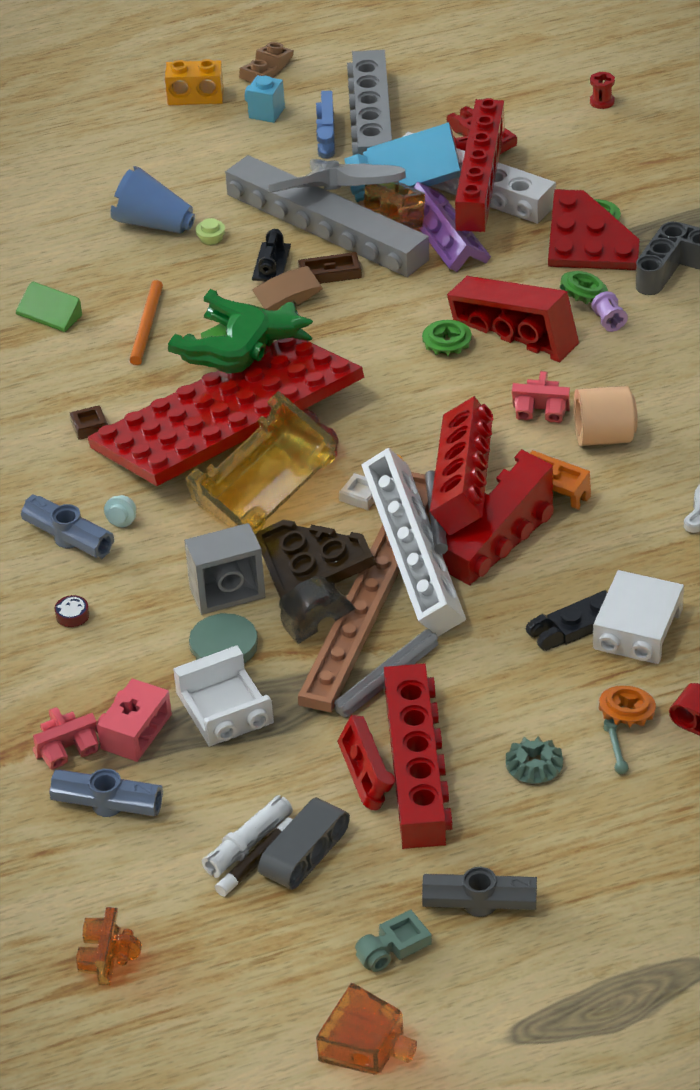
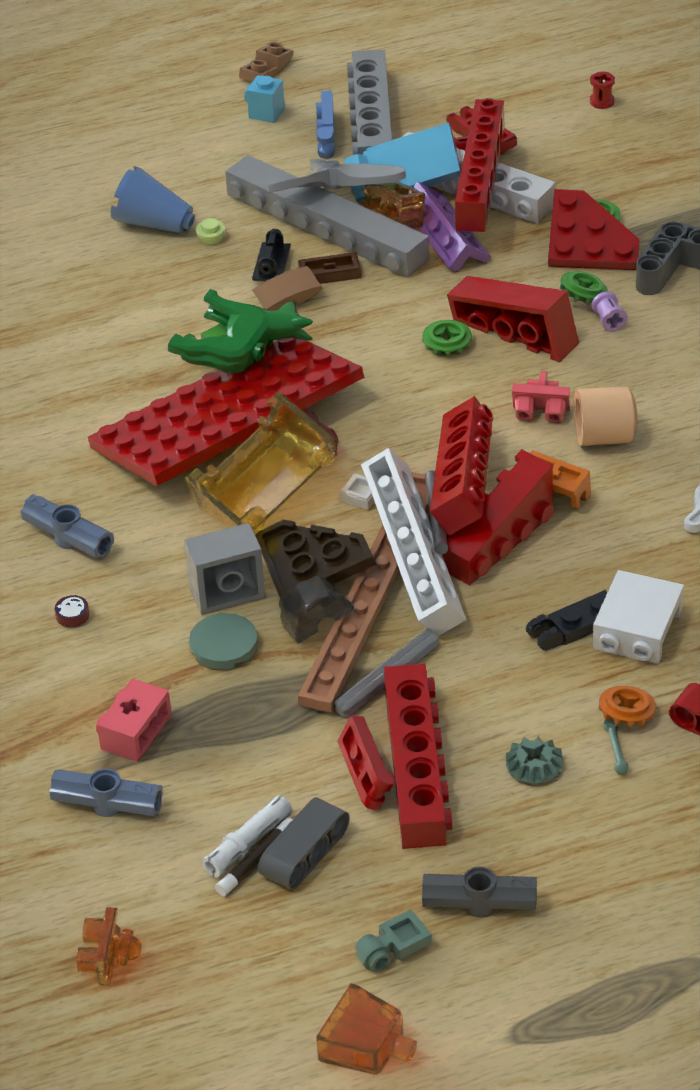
bright green slope [16,281,82,332] -> none
coral hips [33,707,98,770] -> none
reddish brown tile [70,405,108,440] -> none
light aqua plate [104,495,136,527] -> none
orange bar [130,280,163,365] -> none
light orange brick [165,59,224,105] -> none
white panel [173,645,274,747] -> none

